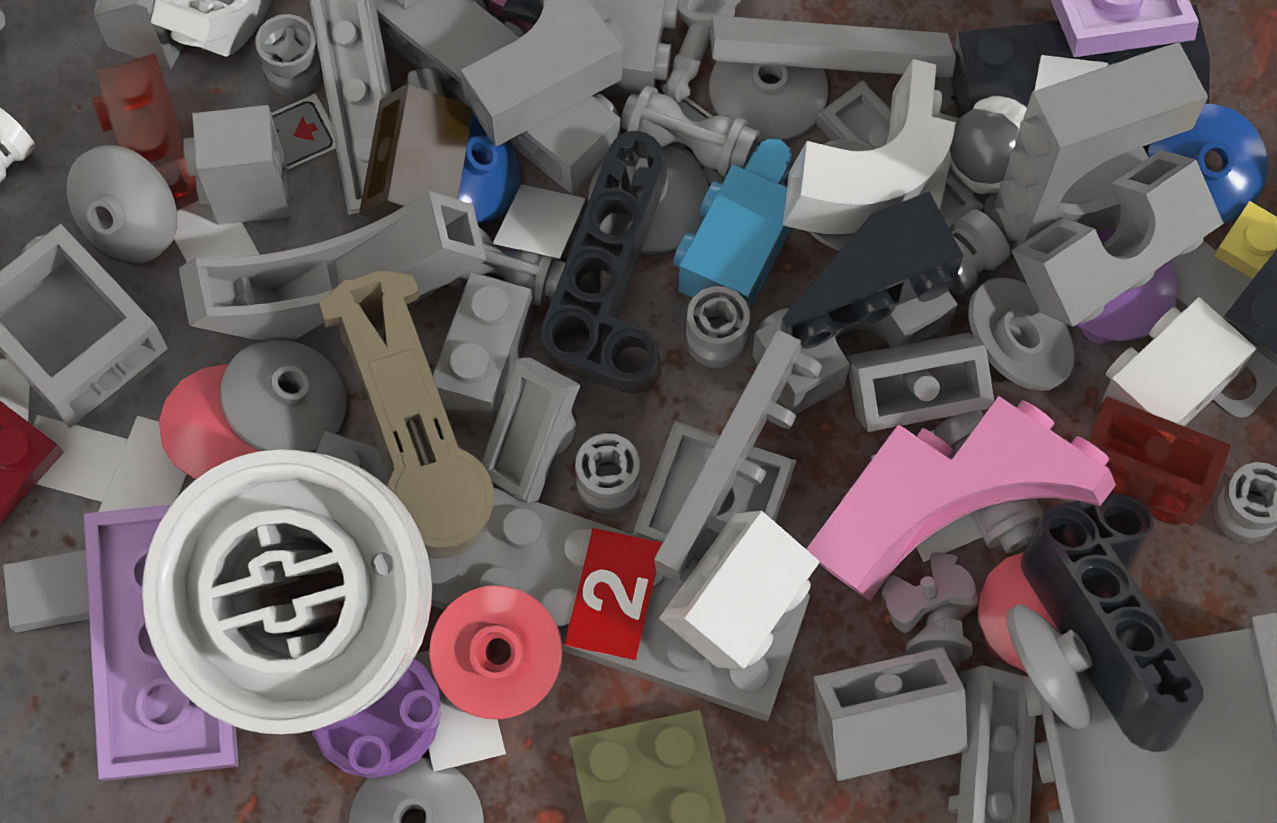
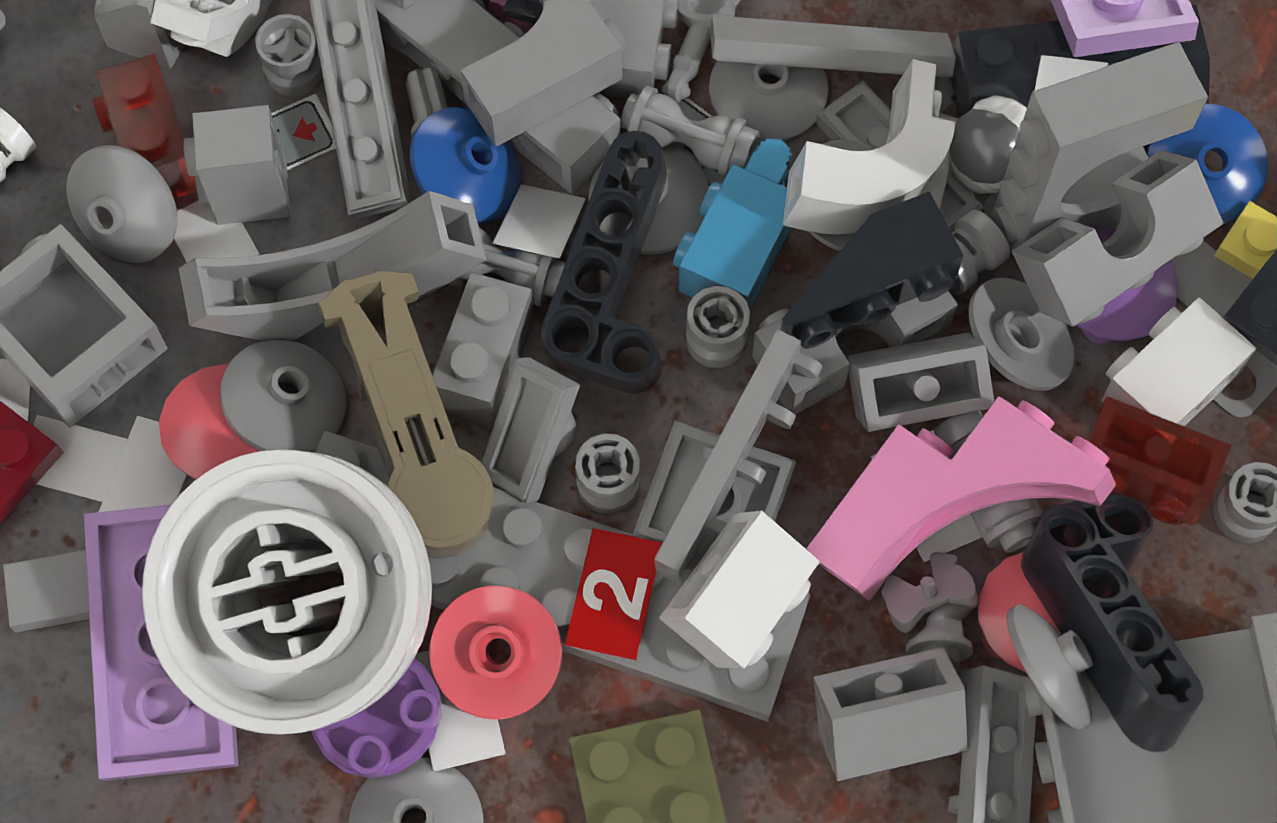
panel [359,83,473,221] -> none

